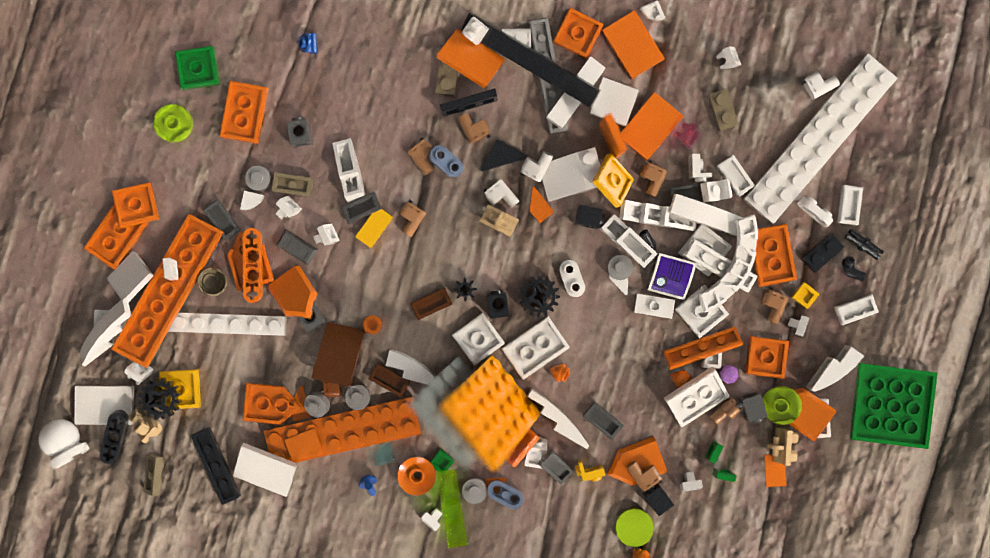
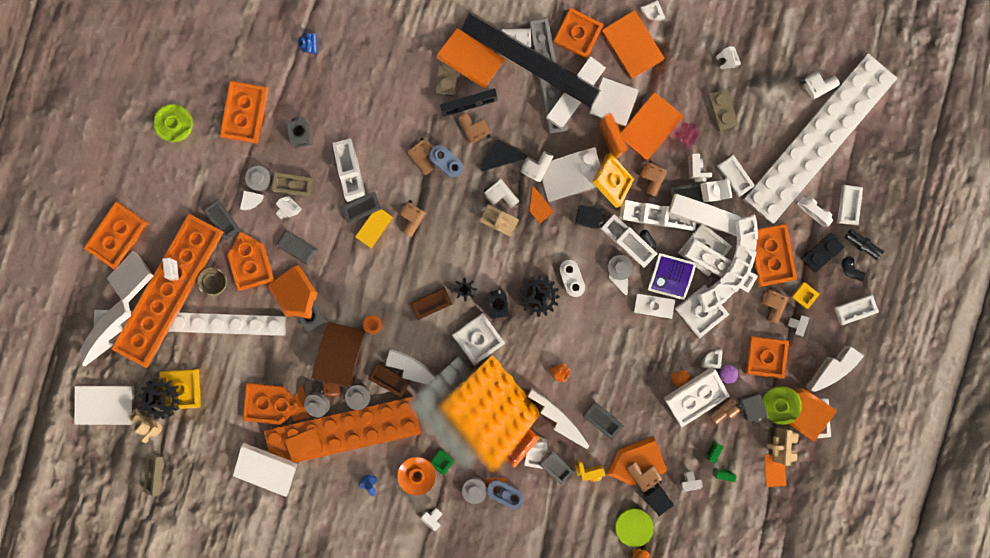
white tile [38,419,90,469] -> none
black beam [99,410,129,464] -> none
orange tile [112,182,160,228] -> none
white tile [124,362,154,385] -> none
green tile [175,46,220,90] -> none
black plate [190,427,241,505] -> none
orange beam [243,228,263,303] -> none
white tile [313,224,340,246] -> none
clear light blue tile [375,442,395,466] -> none
clear neon green slope [437,469,468,549] -> none
white tile [462,17,489,45] -> none
white tile [501,316,570,380] -> none
orange tile [663,326,743,370] -> none
green plate [849,363,938,449] -> none

